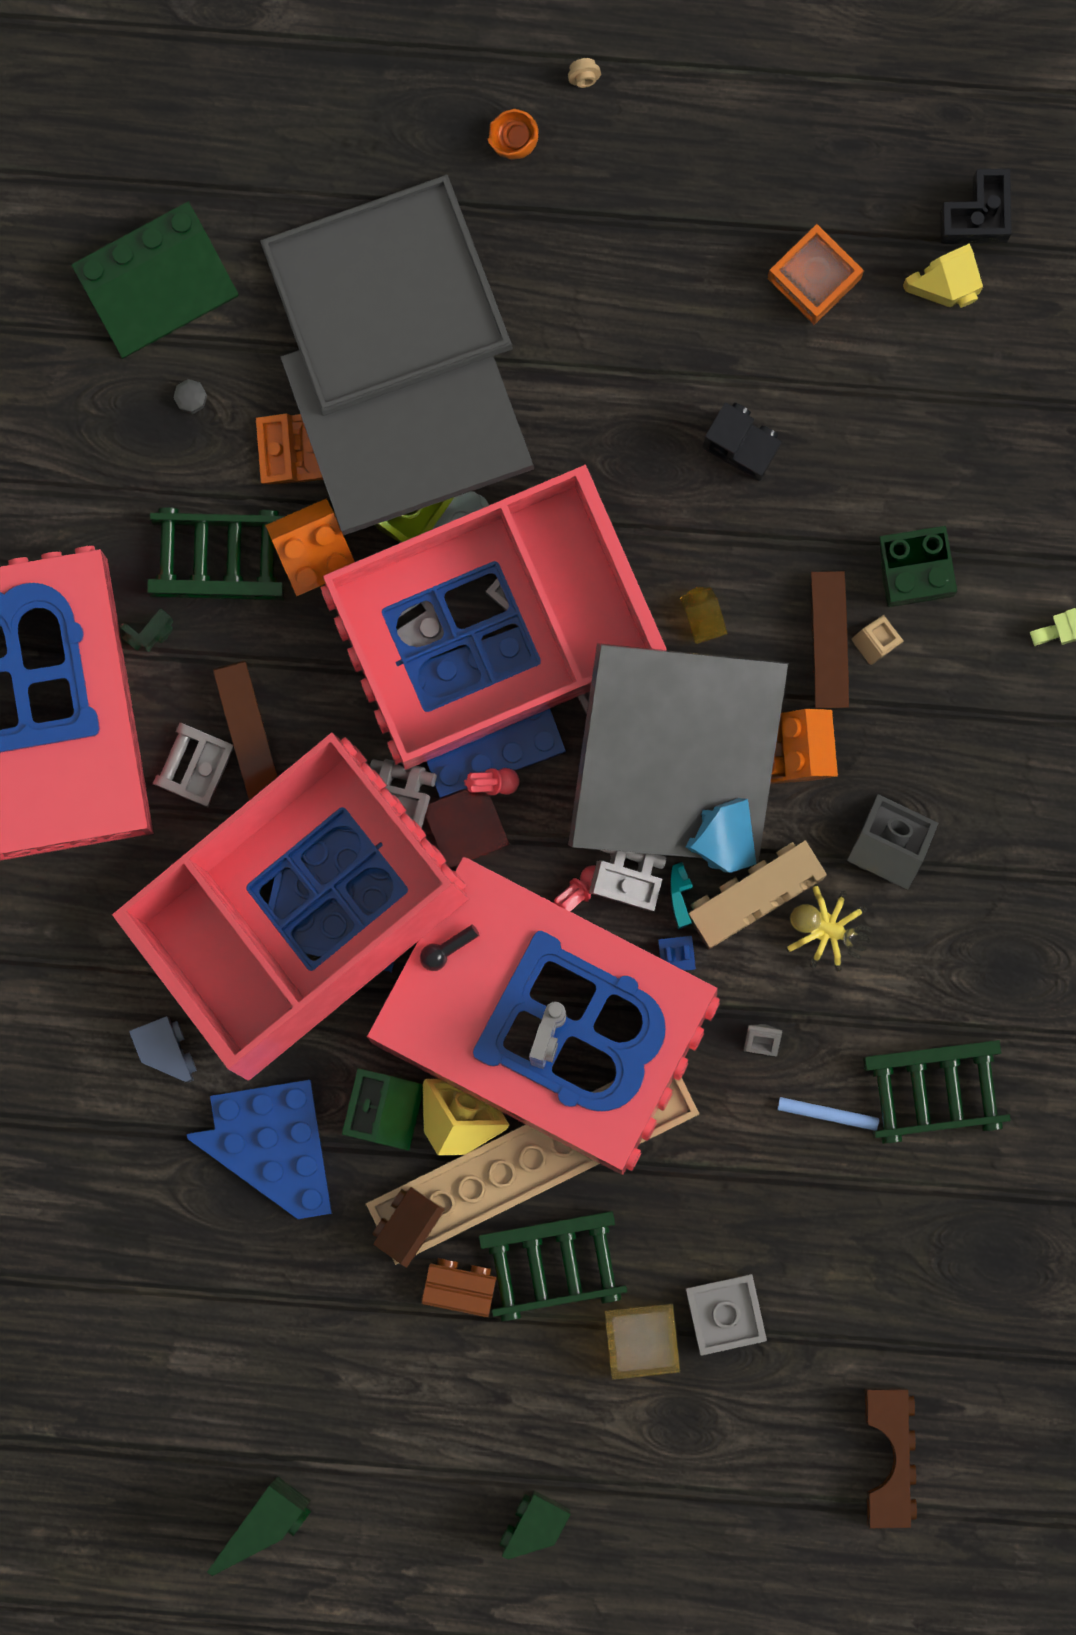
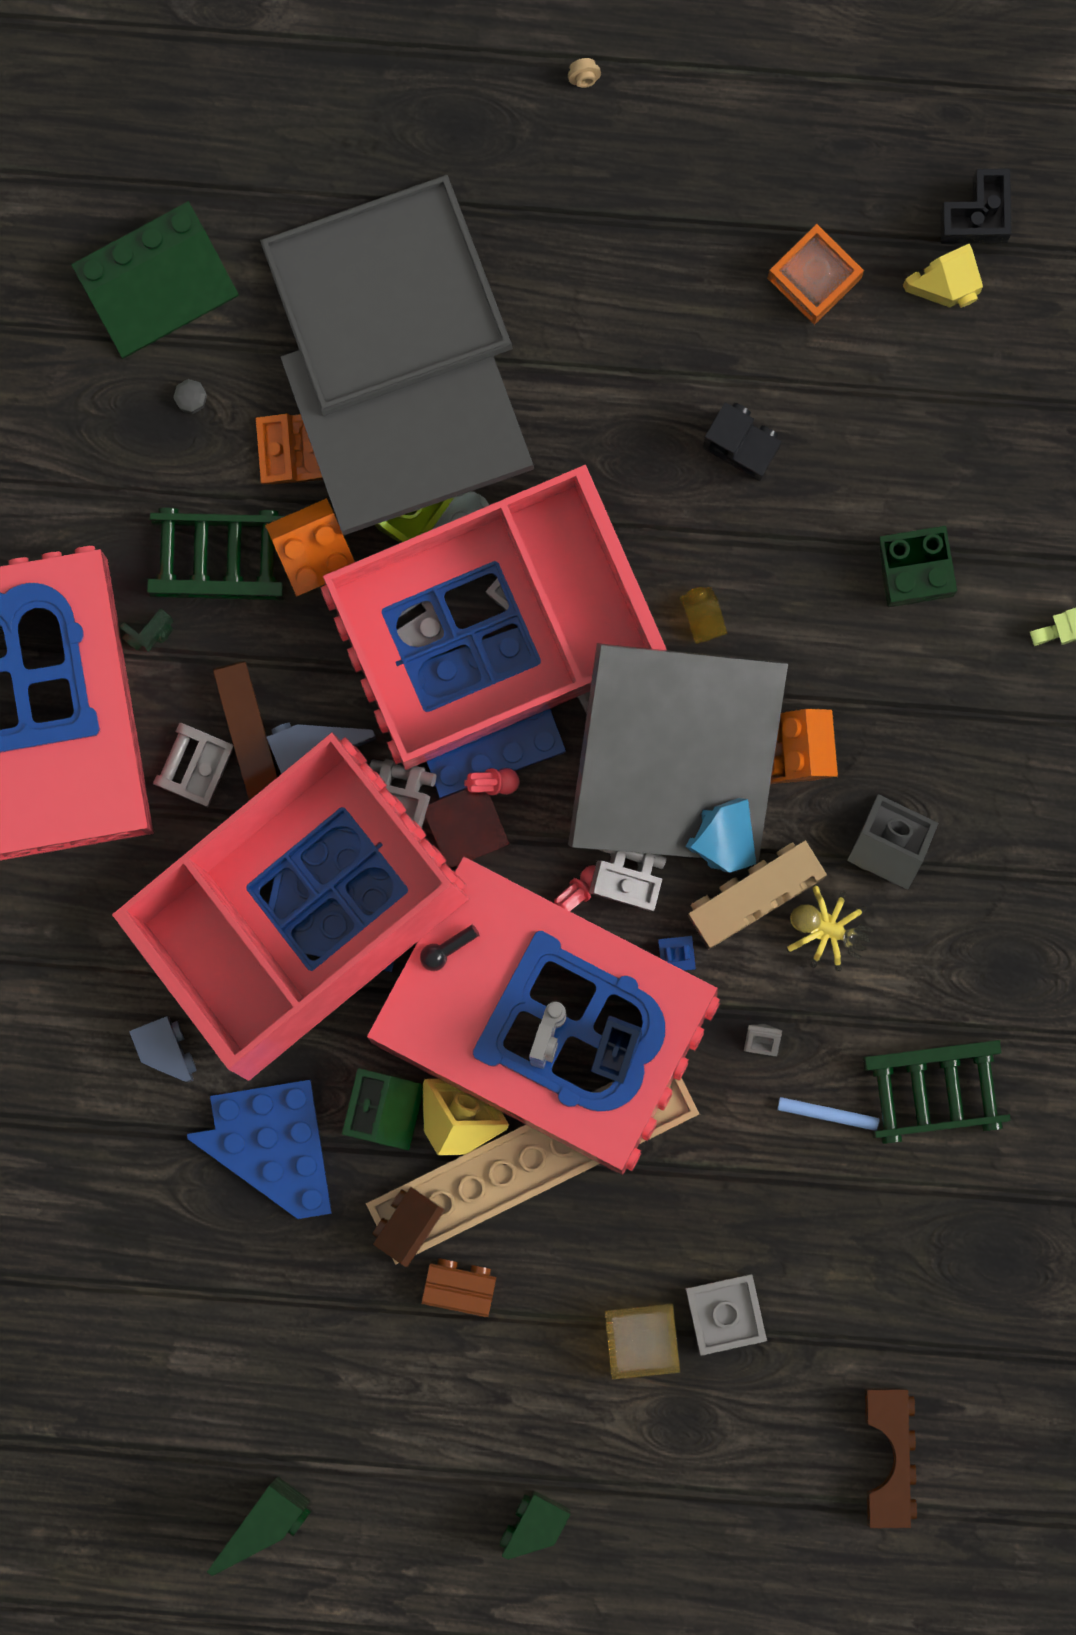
dark green fence [479,1211,627,1322] -> none
orange hair [487,109,538,160] -> none
teal slope [670,862,693,929] -> none
reddish brown slope [811,571,849,708] -> none
tan slope [852,615,904,665] -> none
none -> sand blue slope [266,722,376,774]
none -> dark blue slope [591,1016,642,1084]

